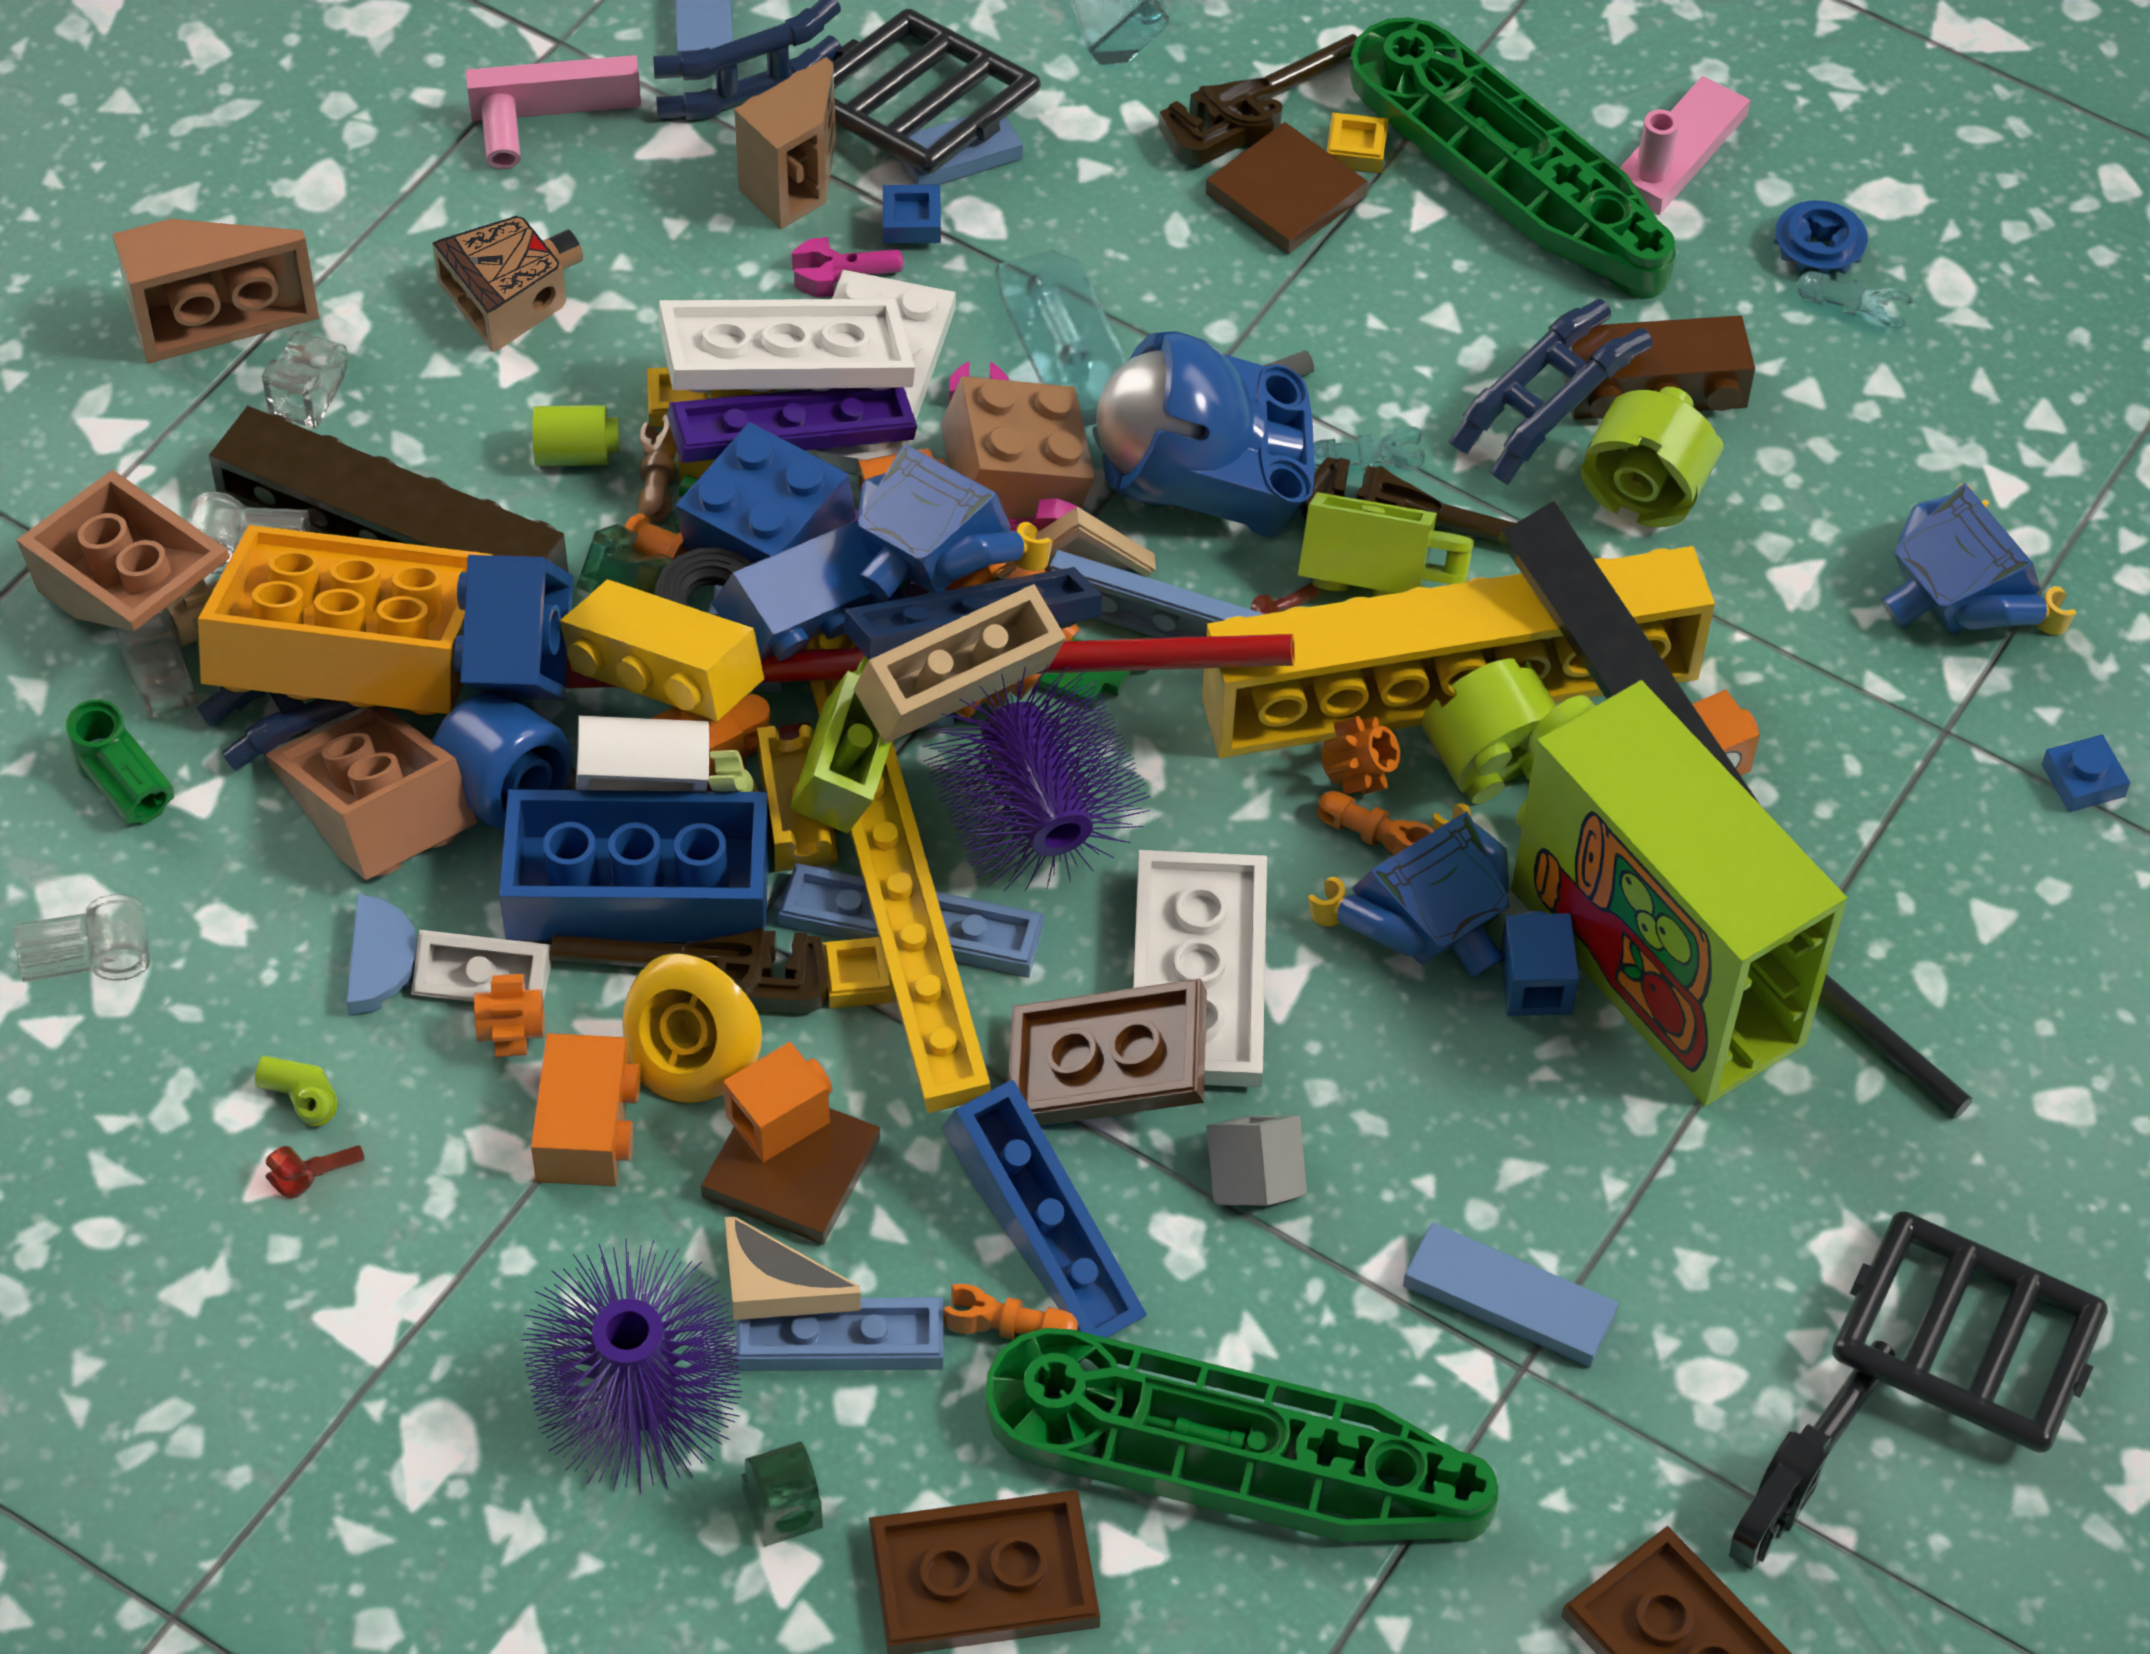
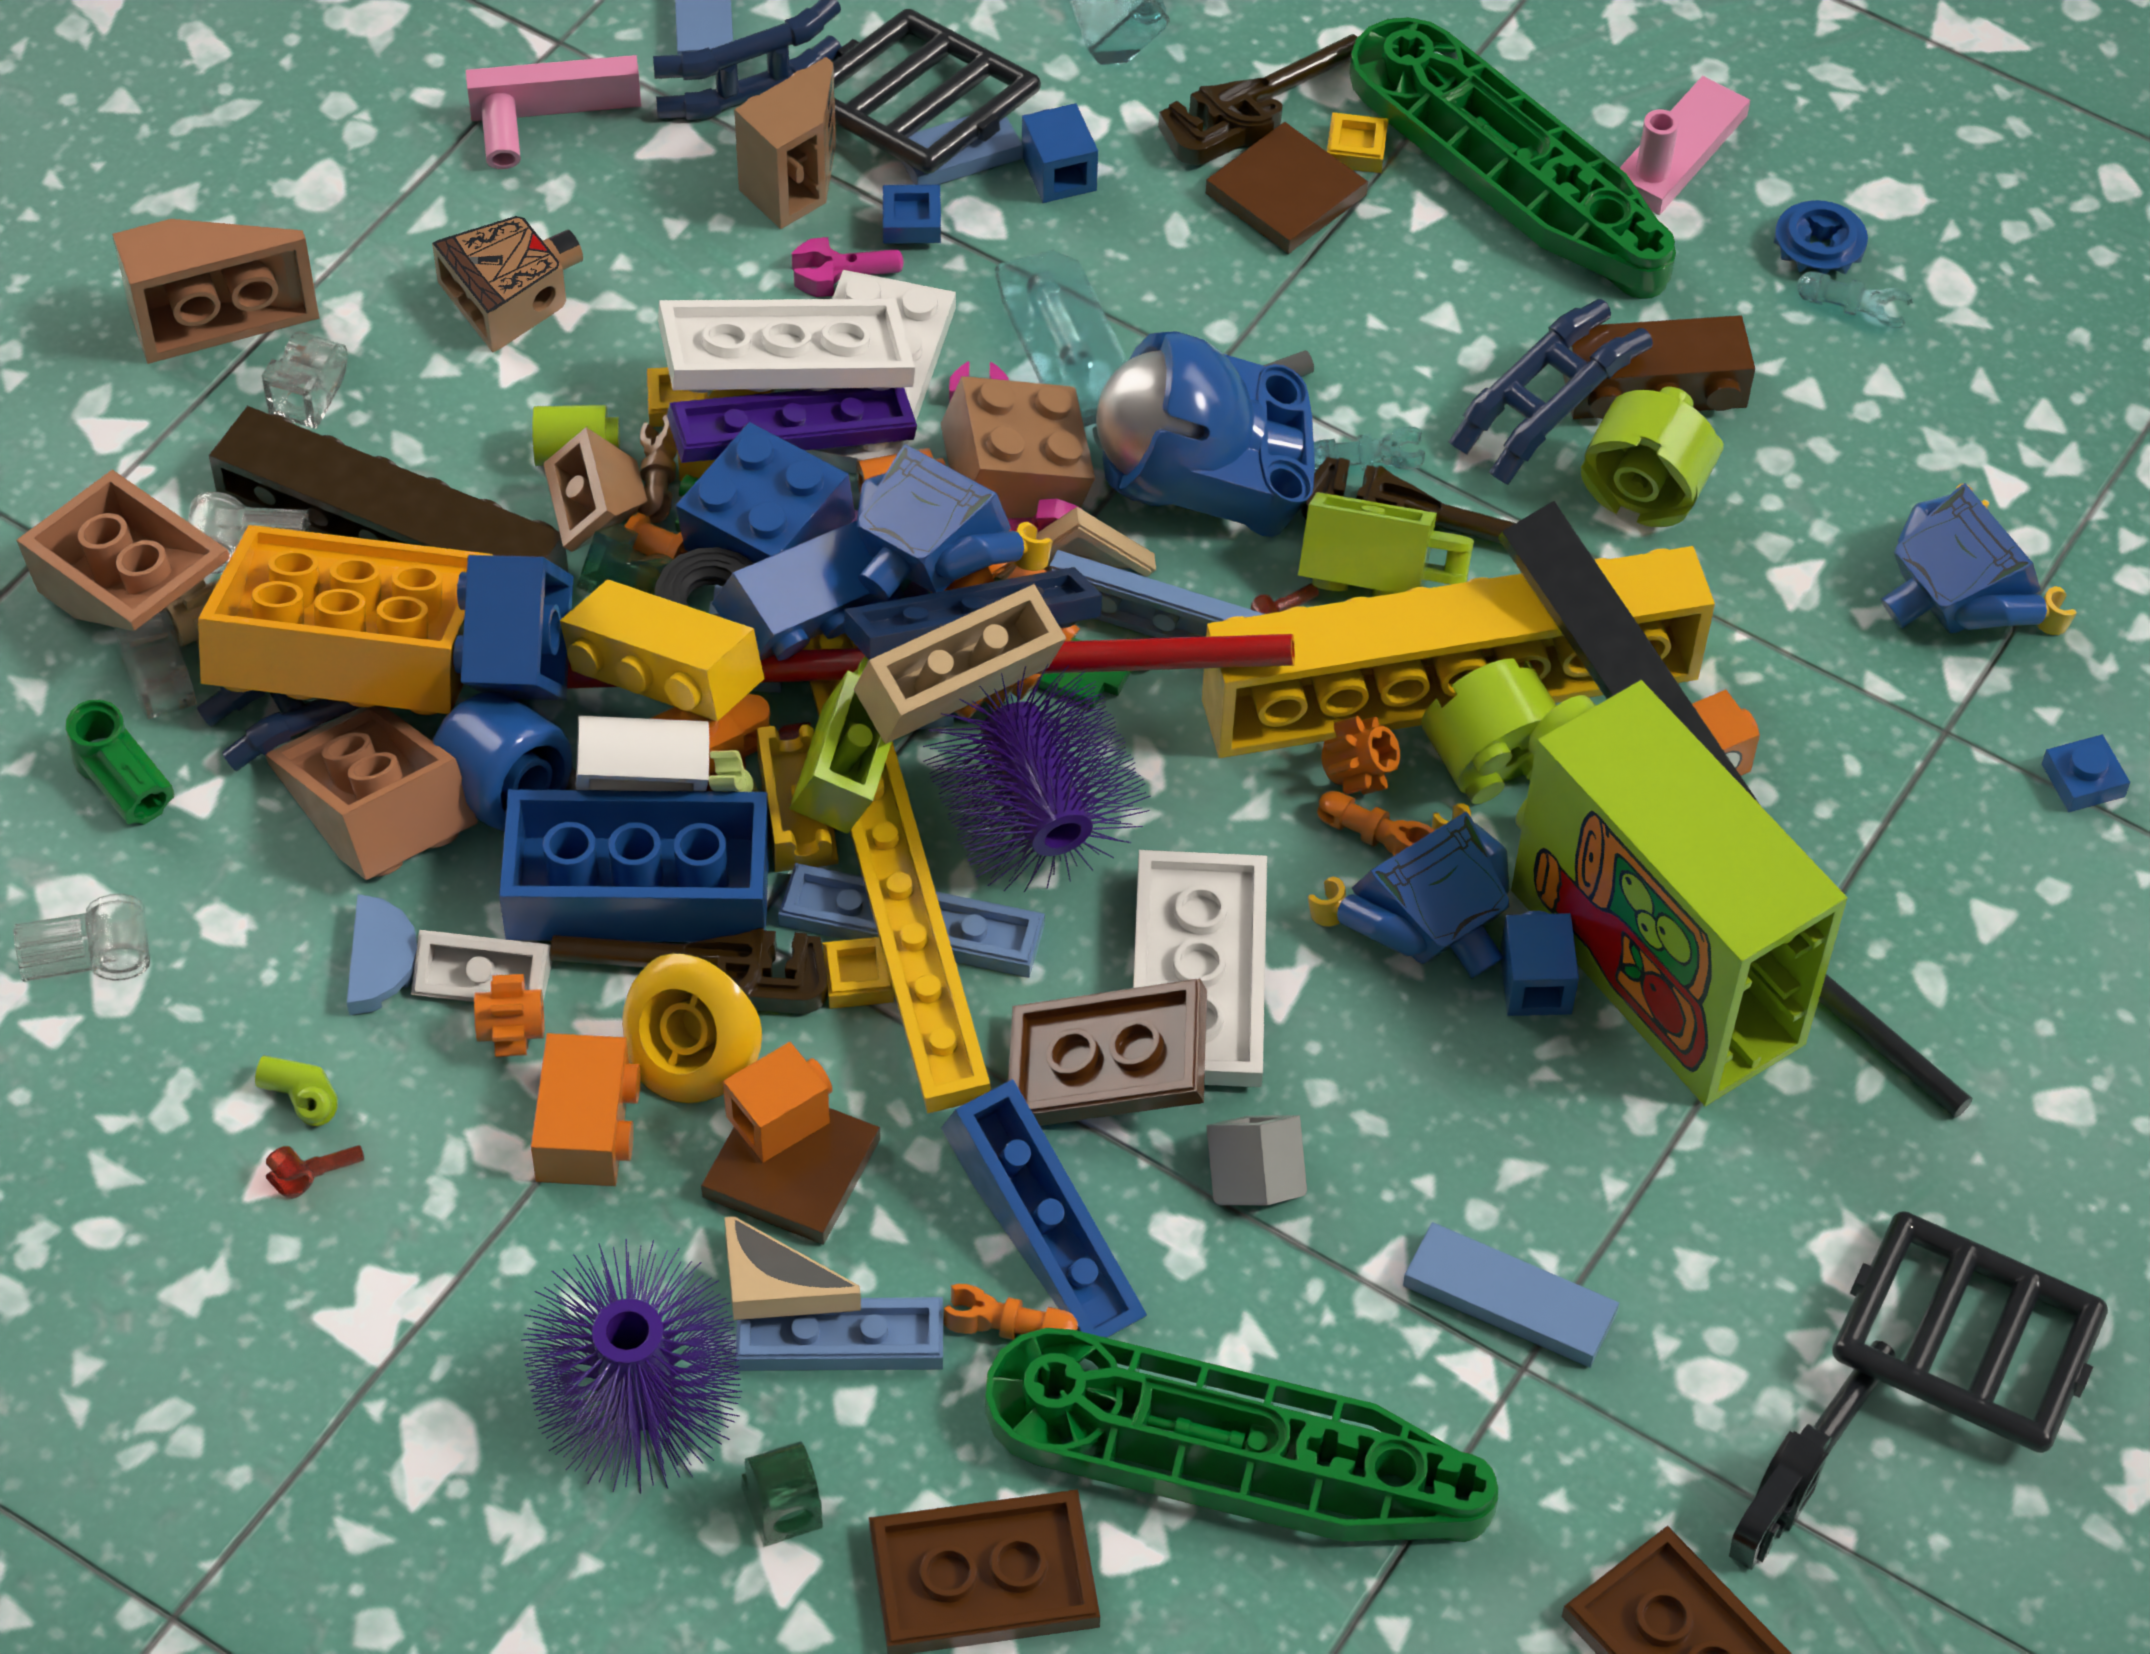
none -> medium nougat slope [543,427,647,552]
none -> blue brick [1022,103,1098,203]

